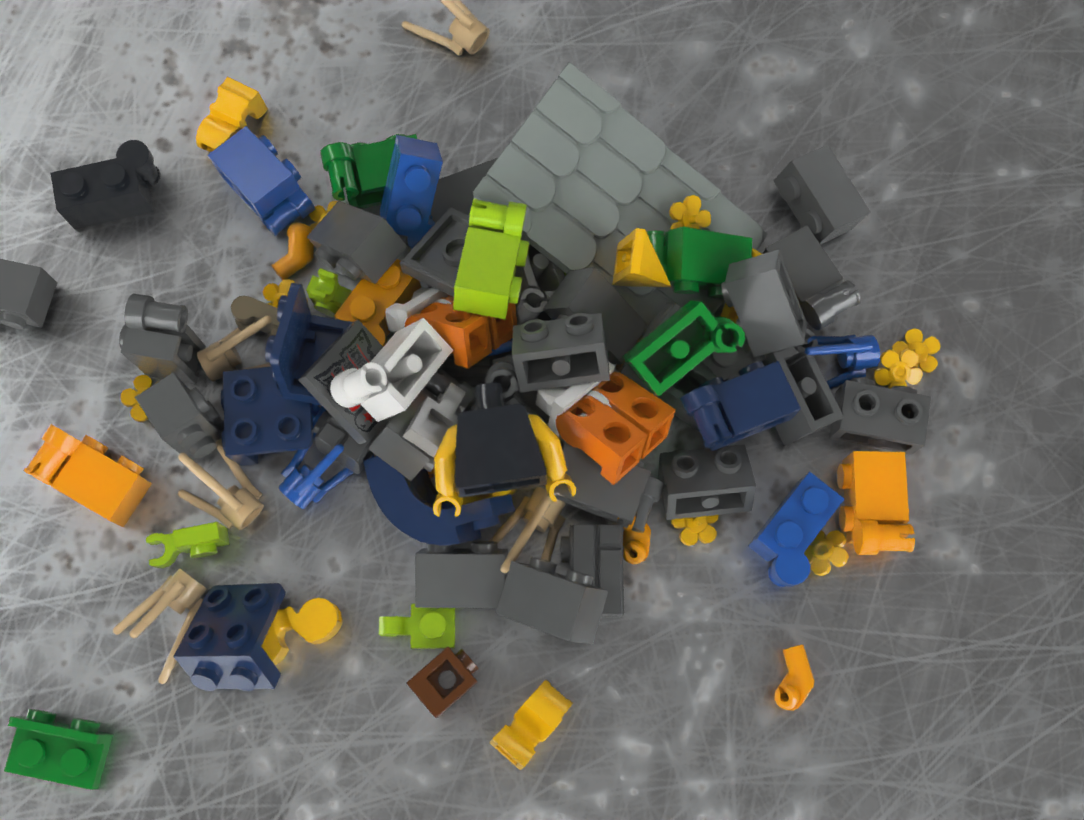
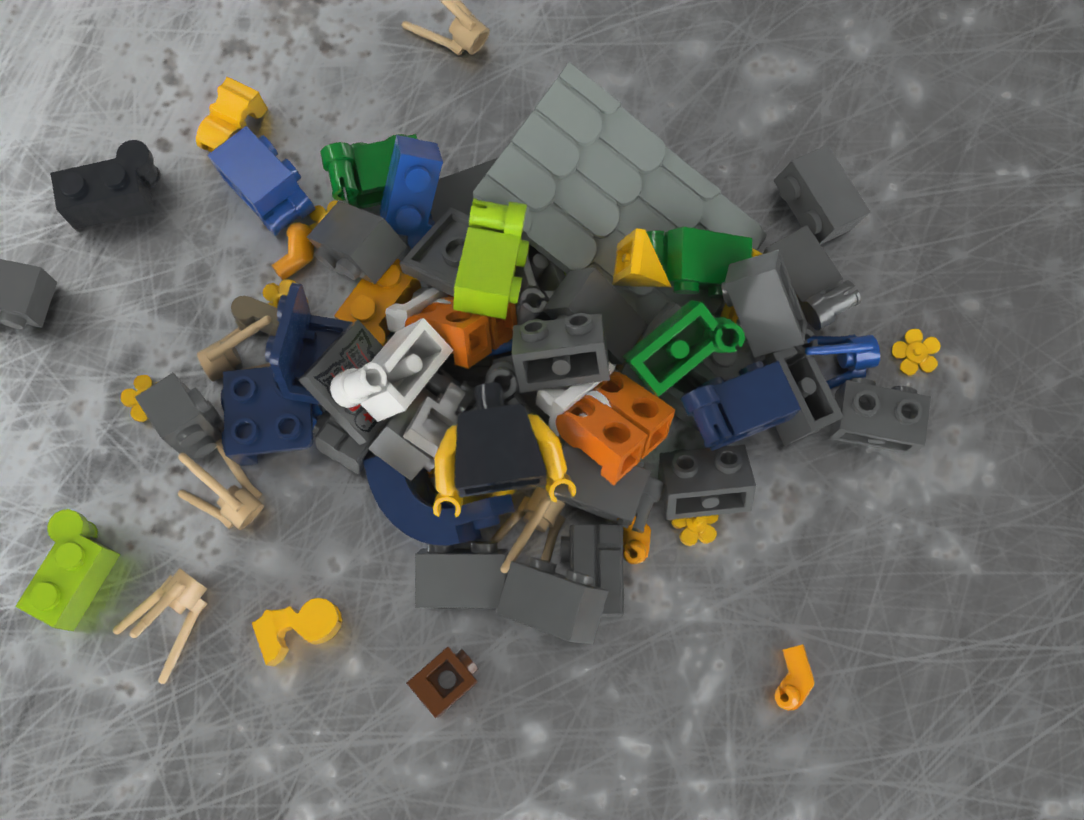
green bracket [4,709,113,790] -> none
light orange hinge [23,424,152,527] -> none
dark grey hinge [119,293,206,385] -> none
lime plate [146,522,230,568] -> none
dark blue bracket [173,583,286,691] -> none
blue plant [278,406,375,509] -> none
lime plate [306,268,352,317] -> none
lime plate [379,604,455,649] -> none
yellow leg [489,679,573,770] -> none
yellow plant [669,195,711,230] -> none
blue hinge [748,471,845,587] -> none
yellow plant [804,530,849,576] -> none
light orange hinge [837,451,915,555] -> none
yellow plant [873,349,923,389] -> none
none -> lime hinge [15,509,121,632]

